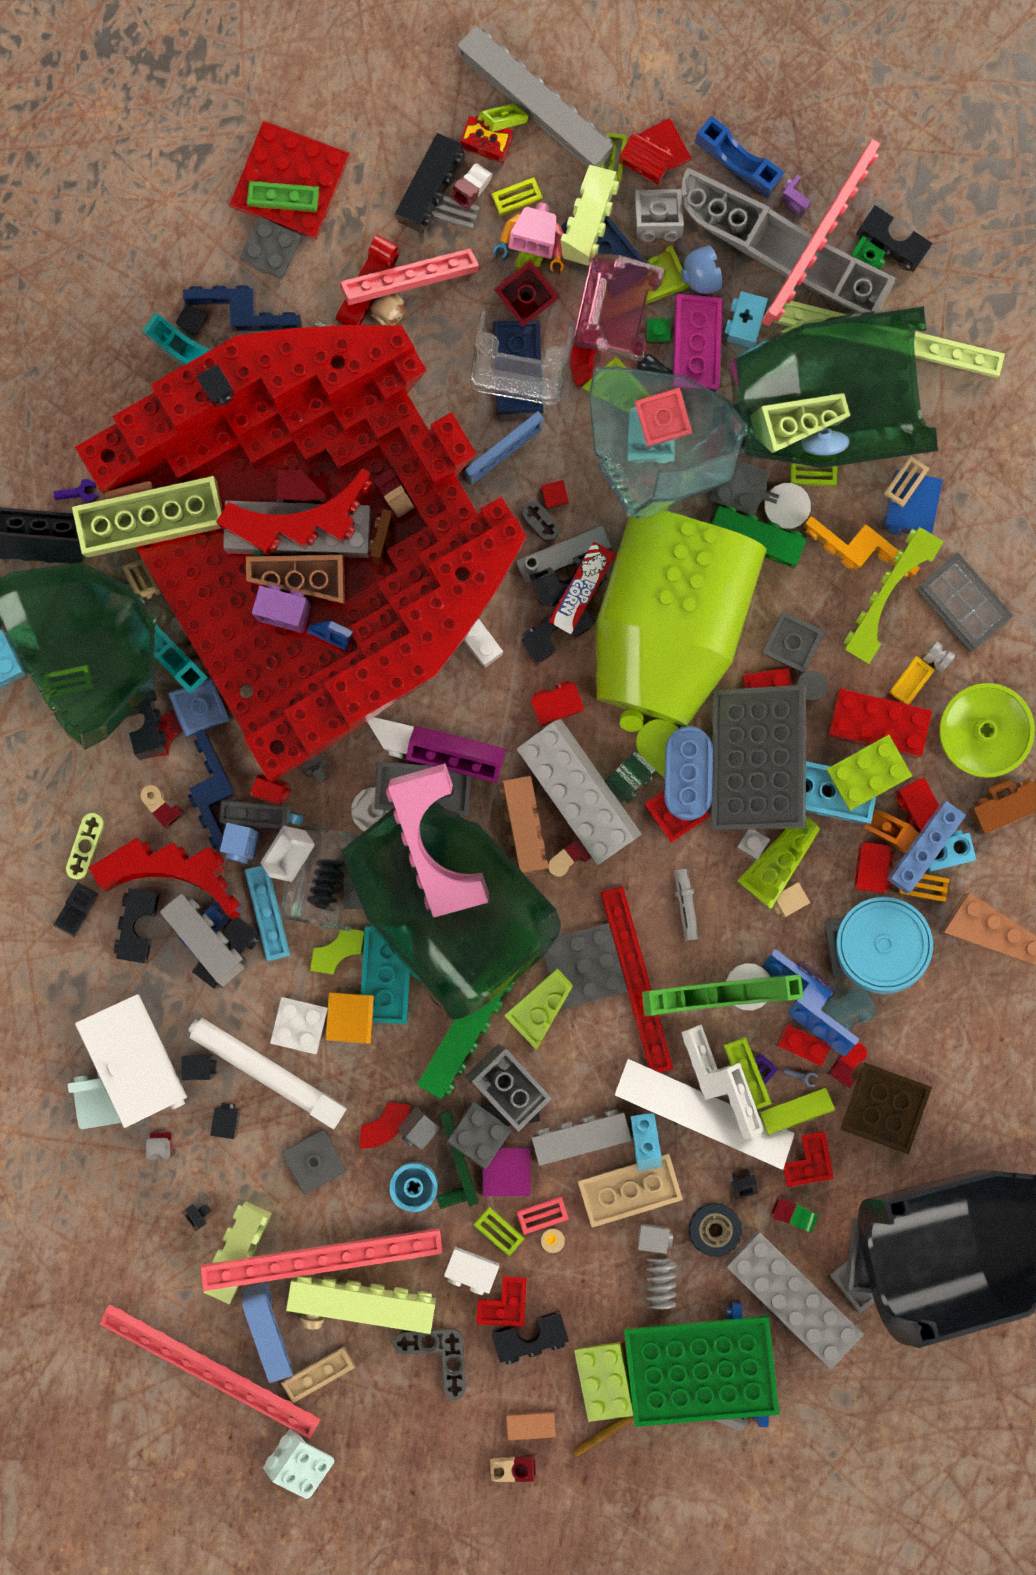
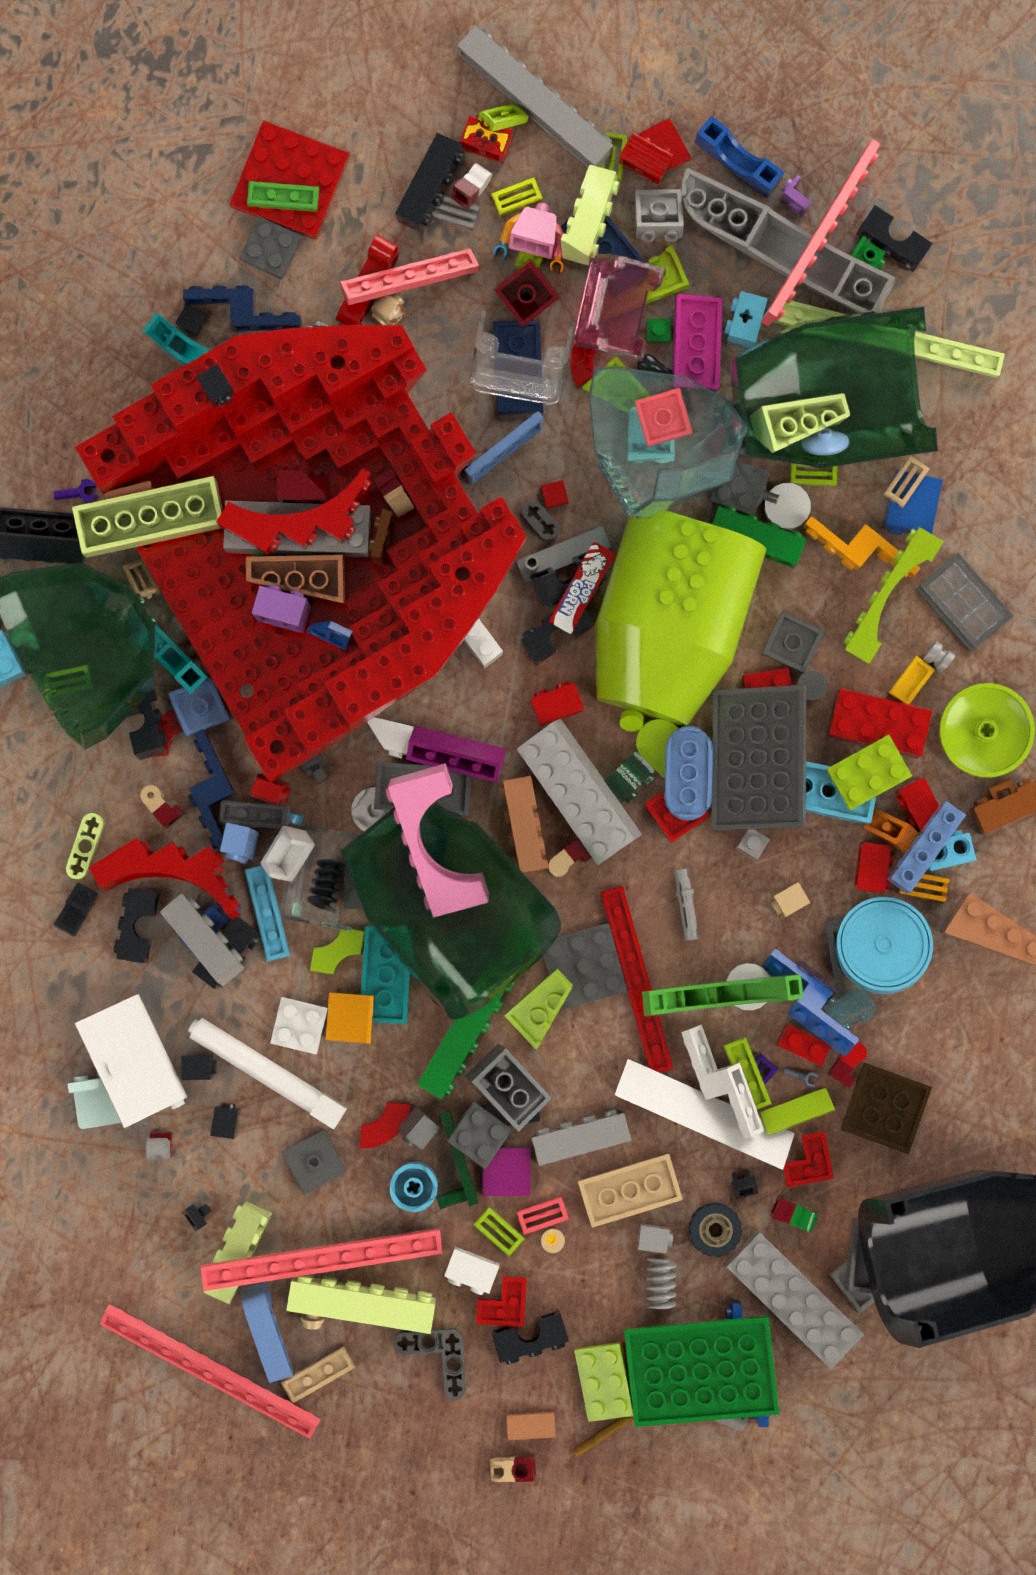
light aqua bracket [263,1429,334,1499] -> none
medium azure brick [631,1113,662,1171] -> none
medium blue cylinder [681,245,722,294] -> none
lime wing [737,816,820,910] -> none

